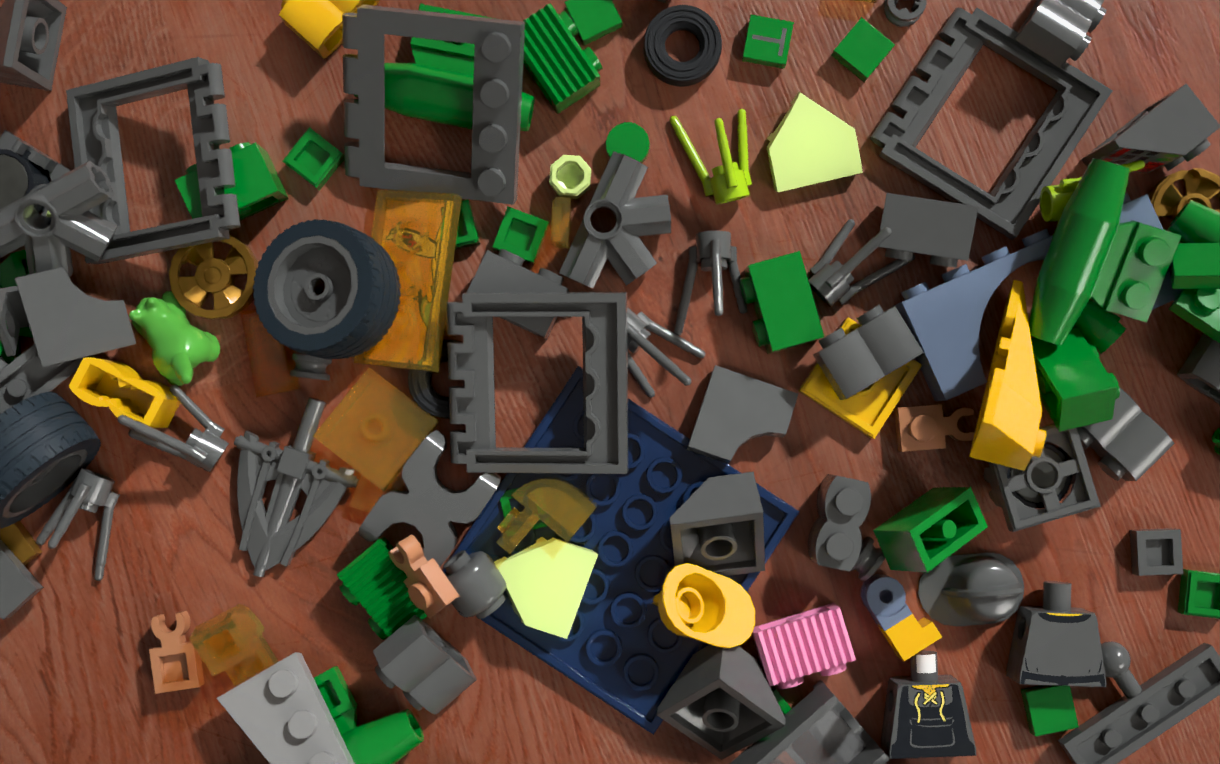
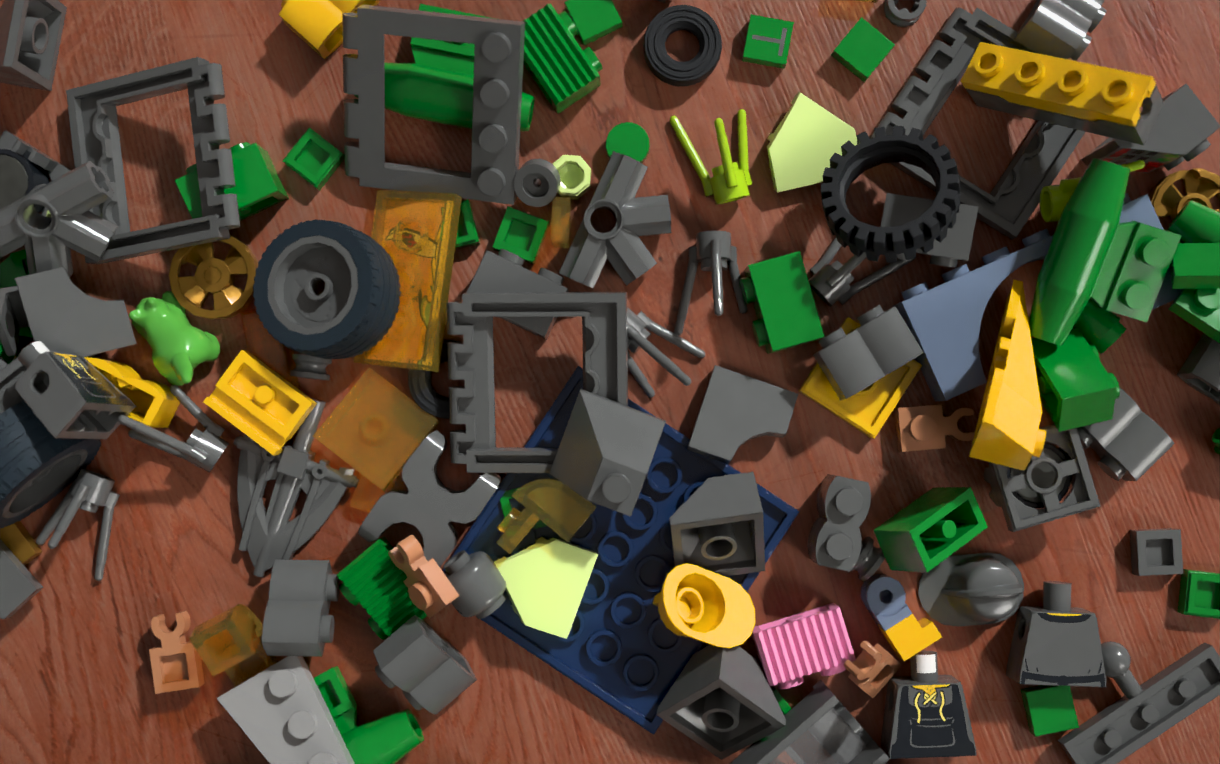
none -> dark grey torso [16,341,136,439]
none -> yellow plate [203,350,317,456]
none -> dark grey brick [262,559,340,657]
none -> dark grey tile [514,159,561,207]
none -> dark grey slope [549,389,666,517]
none -> black tyre [821,126,960,263]
none -> nougat plate [844,641,902,698]
none -> yellow piece [961,42,1164,145]

